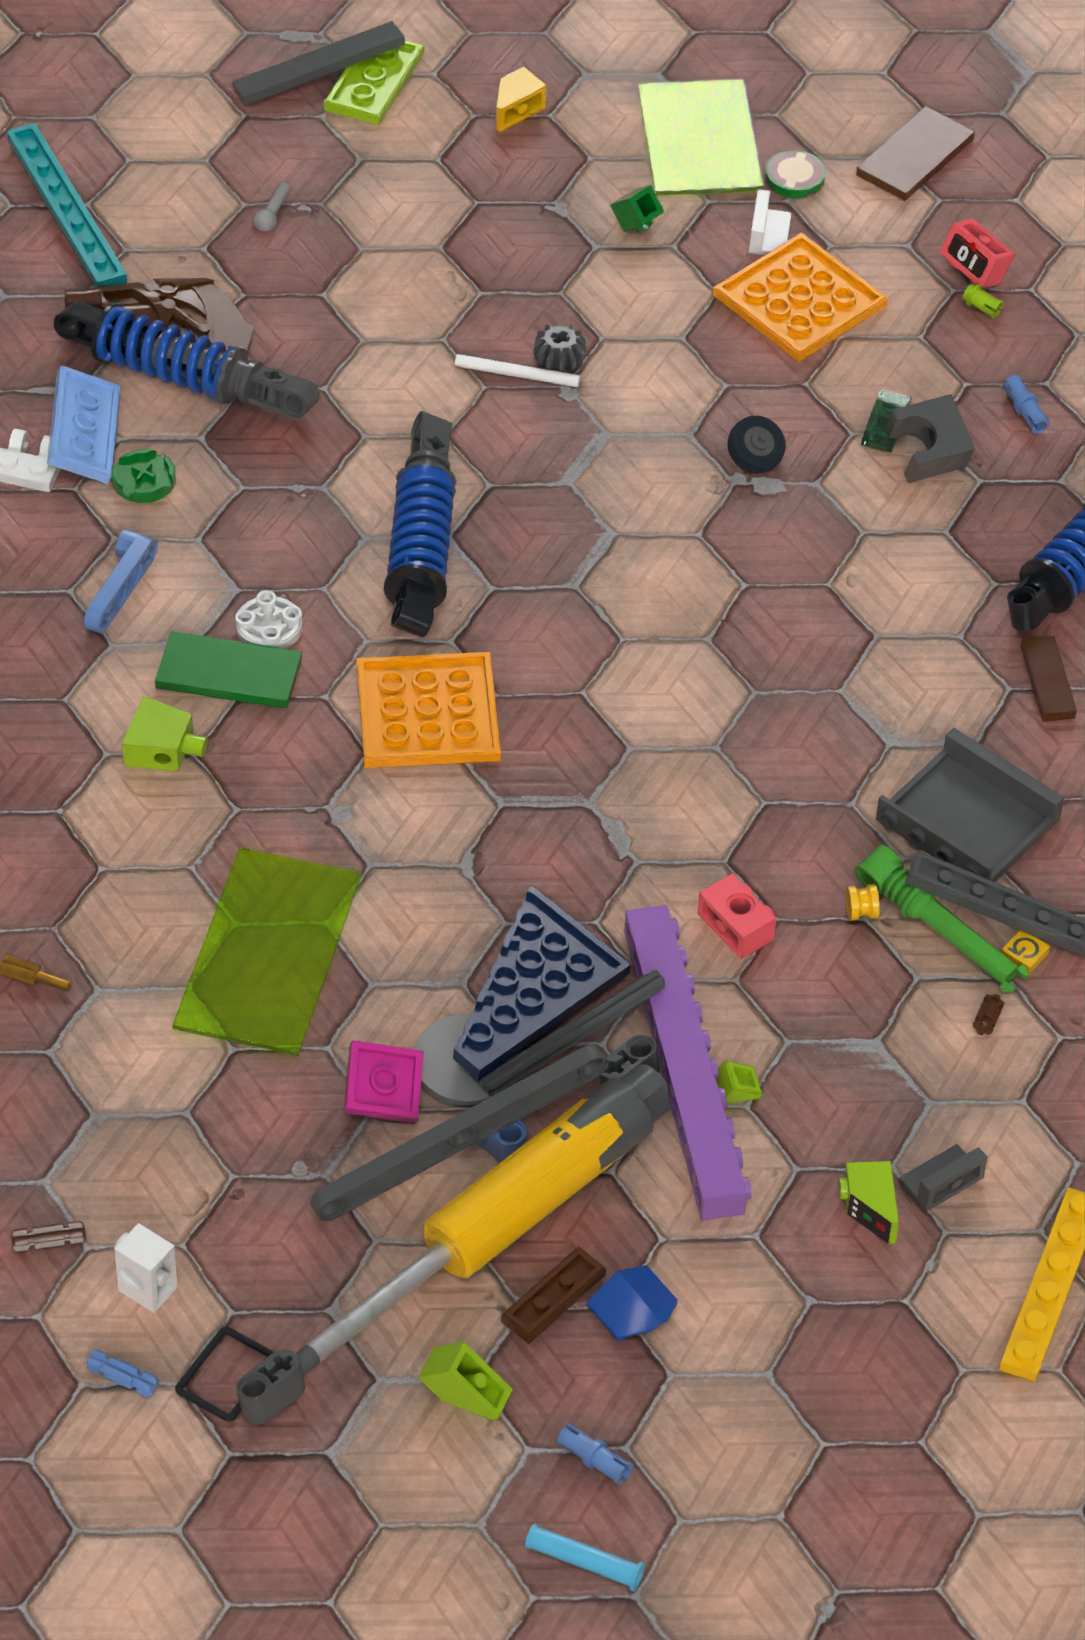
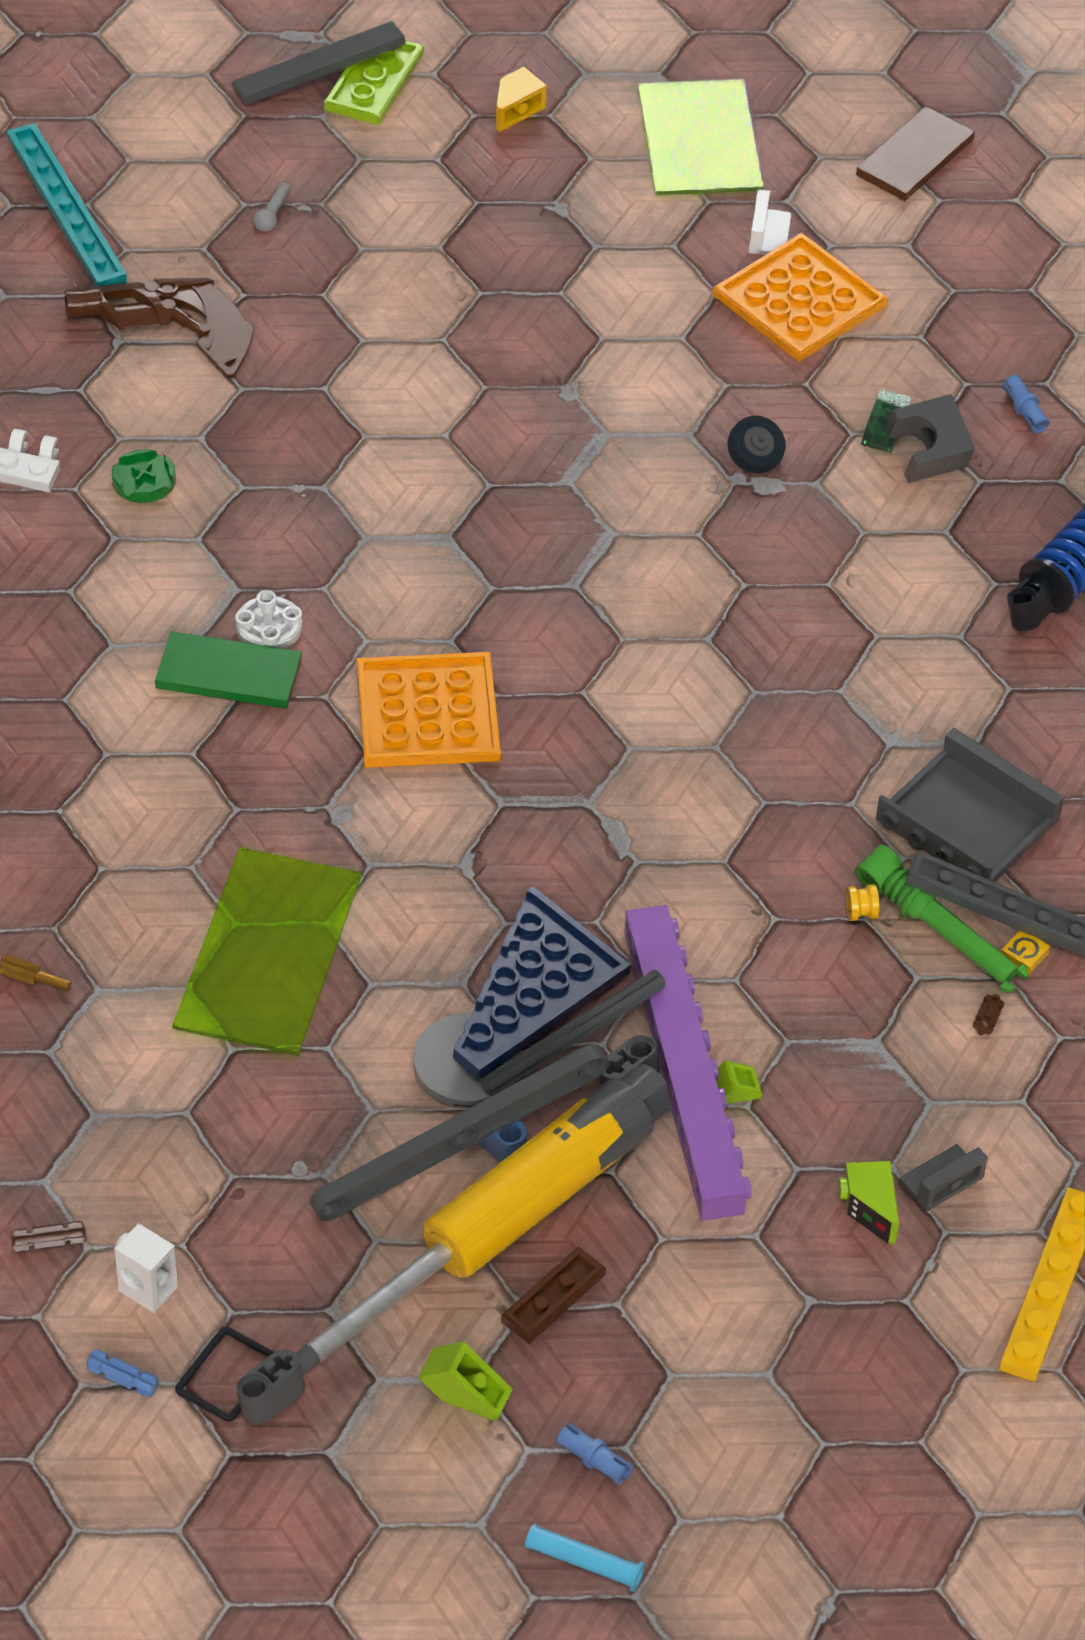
light blue tile [47,365,120,484] -> none
piece [53,301,320,419] -> none
medium blue beam [84,530,158,634] -> none
lime torso [122,696,208,771] -> none
dark pink hinge [343,1040,424,1124] -> none
piece [384,411,457,638] -> none
white bar [455,354,581,388] -> none
dark grey gear [533,322,587,373] -> none
blue slope [586,1265,678,1341] -> none
green brick [610,185,665,232] -> none
coral brick [697,873,776,959] -> none
tile [765,150,825,198] -> none
coral brick [939,218,1015,289] -> none
lime pin [962,284,1004,319] -> none
reddish brown tile [1021,636,1077,722] -> none

